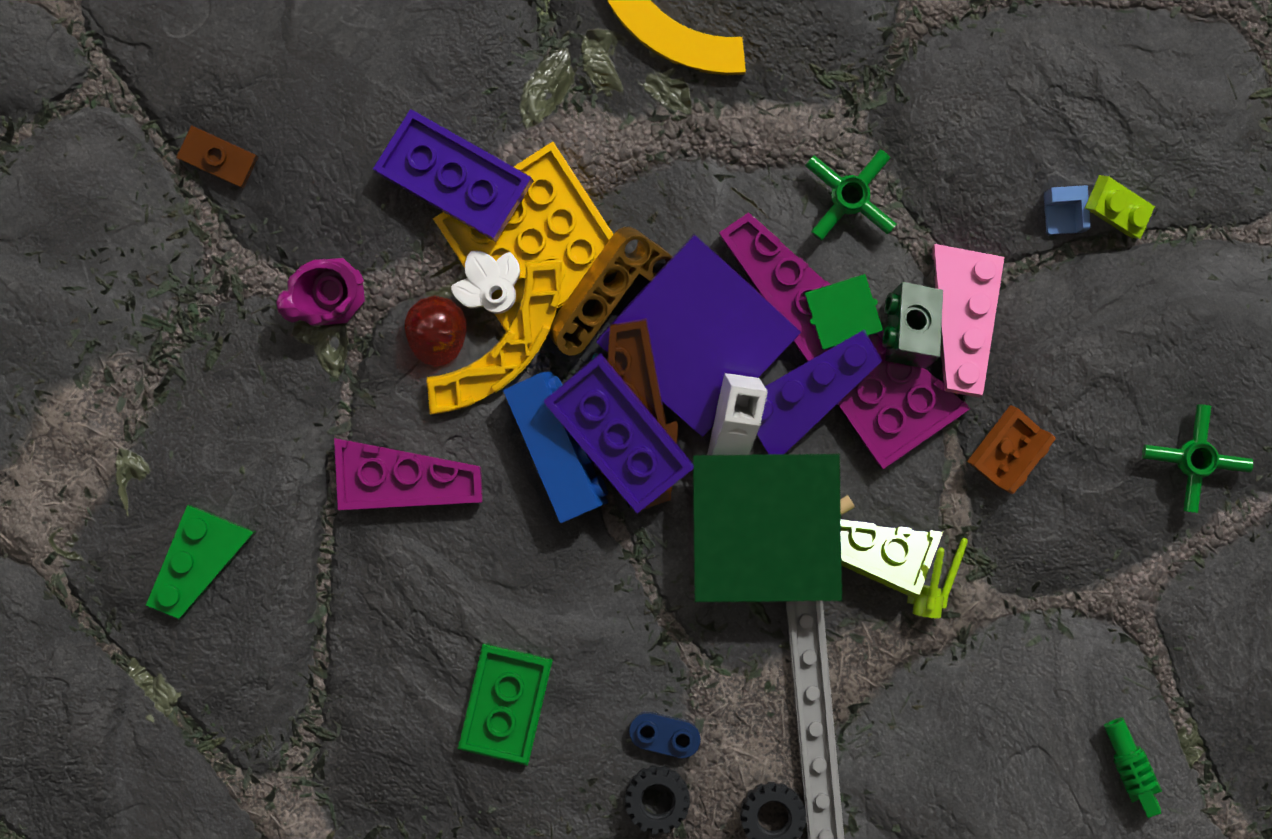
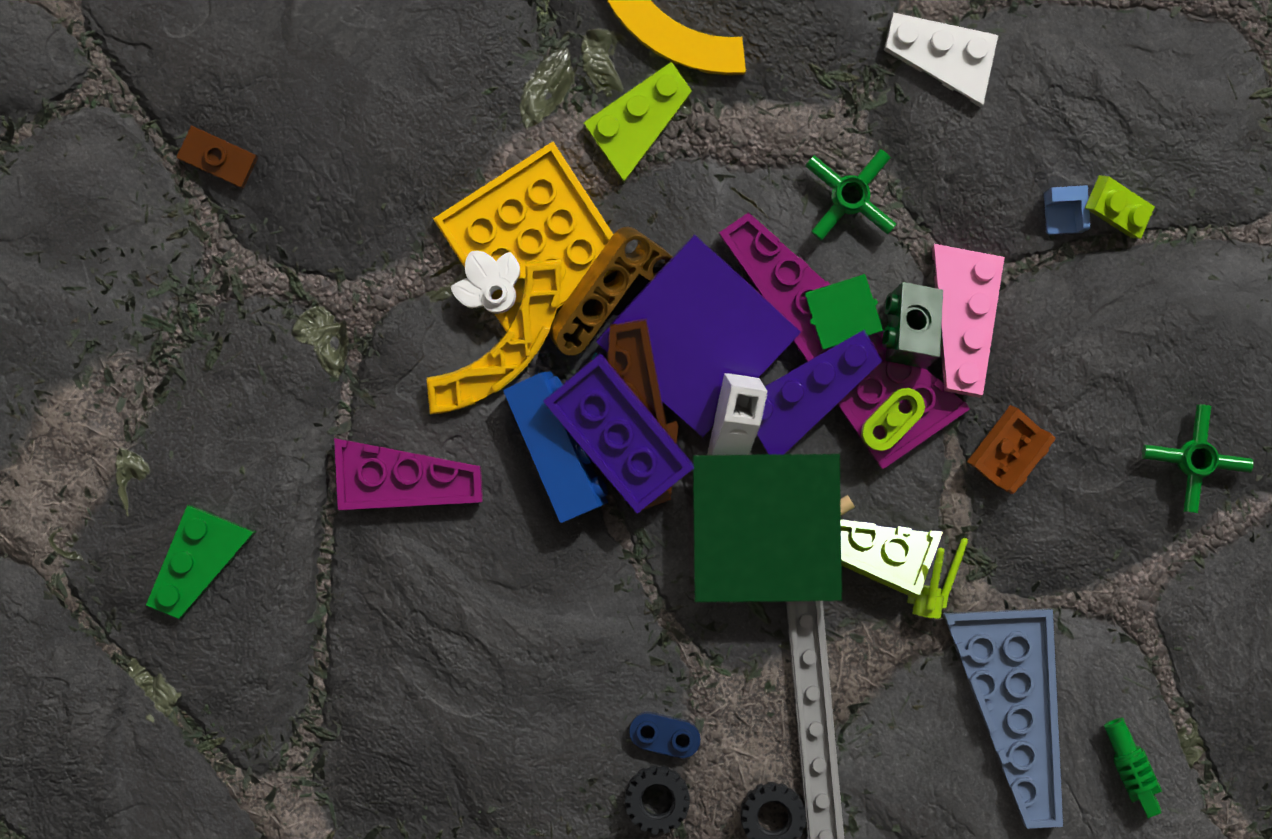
magenta piece [276,258,365,326] -> none
dark purple plate [373,109,533,242] -> none
clear red piece [405,295,467,366] -> none
green tile [458,643,553,766] -> none
none -> lime wing [584,62,692,183]
none -> lime plate [861,388,925,451]
none -> white wing [884,12,998,107]
none -> sand blue wing [942,608,1063,829]

